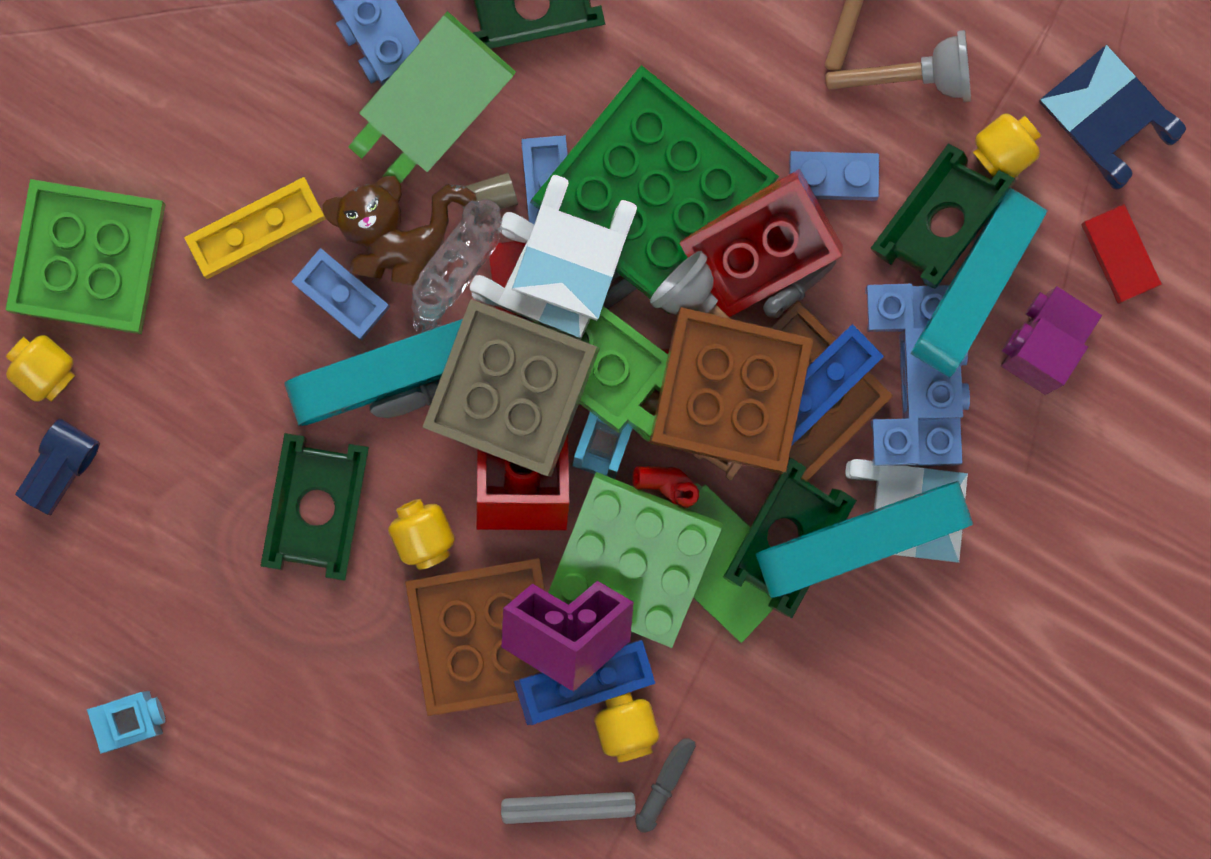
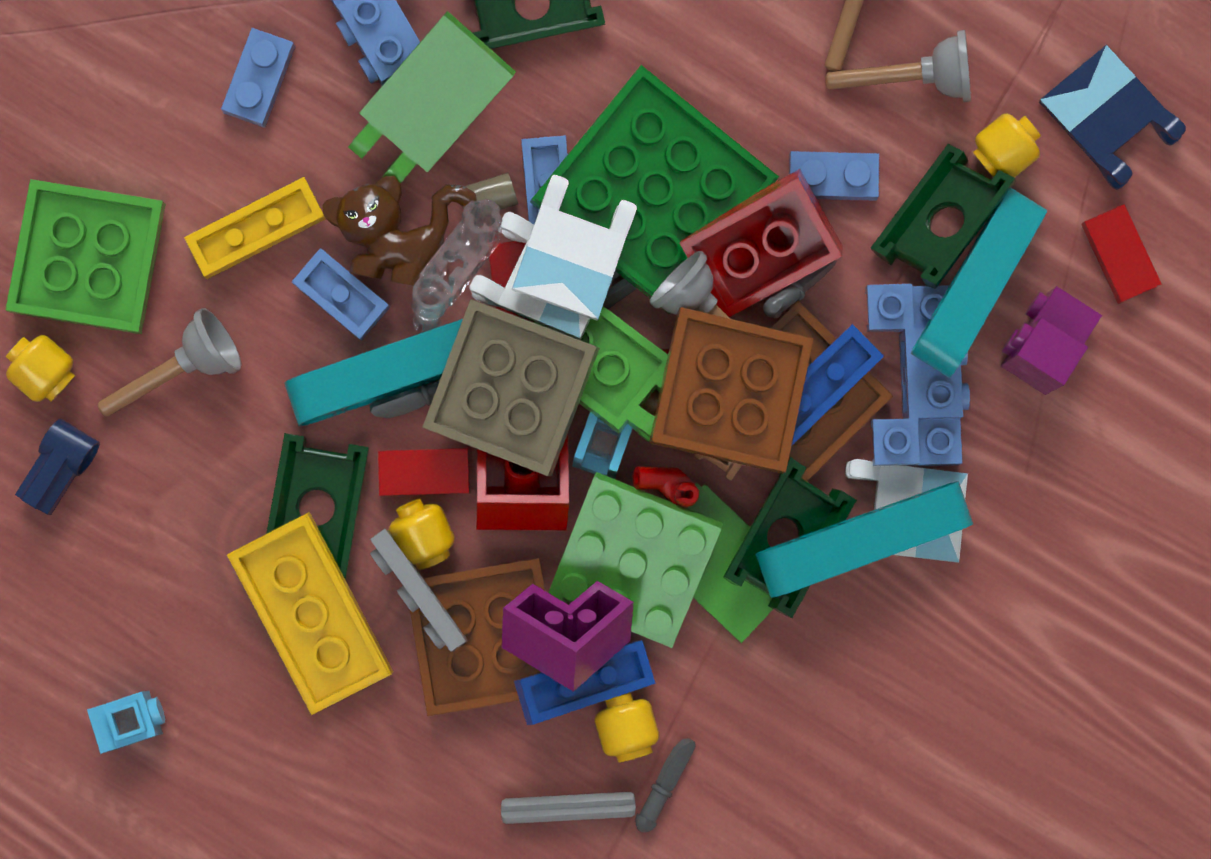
none -> light grey piece [98,308,242,417]
none -> medium blue plate [221,28,295,128]
none -> yellow tile [227,512,394,715]
none -> light grey plate [370,529,468,652]
none -> red tile [378,448,470,497]

